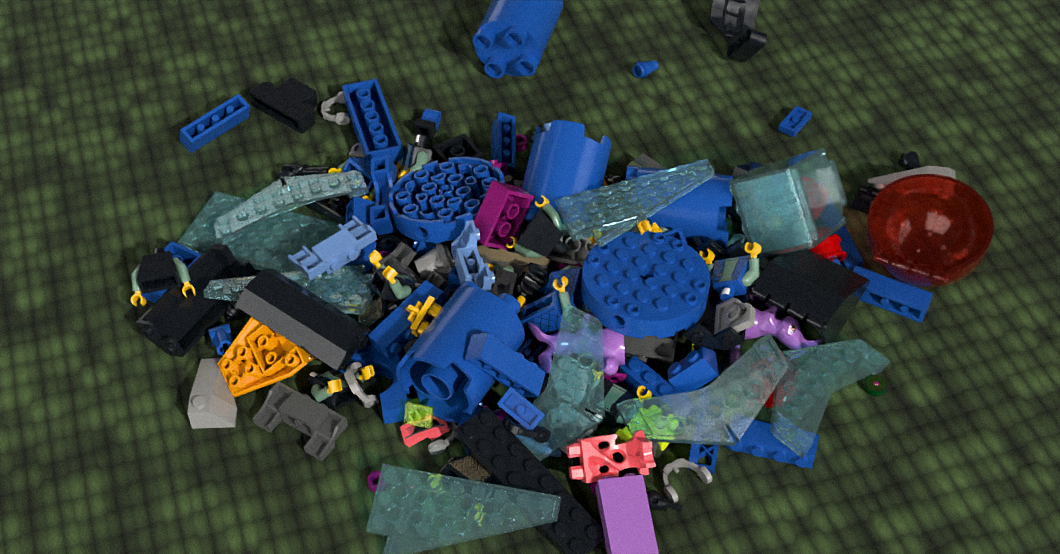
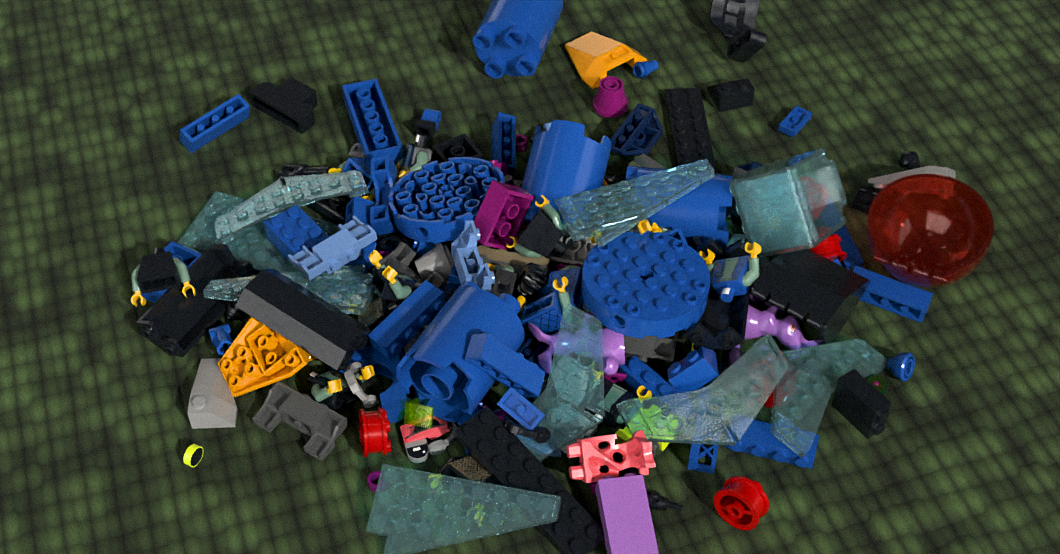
light grey piece [321,91,350,125] -> none
yellow hips [406,295,442,336] -> none
light grey piece [663,458,712,503] -> none
light grey plate [714,297,756,335] -> none
none -> tile [183,444,204,467]
none -> blue brick [264,204,330,265]
none -> red wheel [358,407,391,458]
none -> tile [404,438,429,463]
none -> light orange wedge [565,31,647,89]
none -> magenta piece [593,76,628,118]
none -> dark blue wedge [610,103,663,157]
none -> black plate [665,88,717,173]
none -> black slope [707,78,755,112]
none -> red wheel [713,476,770,531]
none -> black brick [832,369,891,439]
none -> blue brick [887,352,915,382]

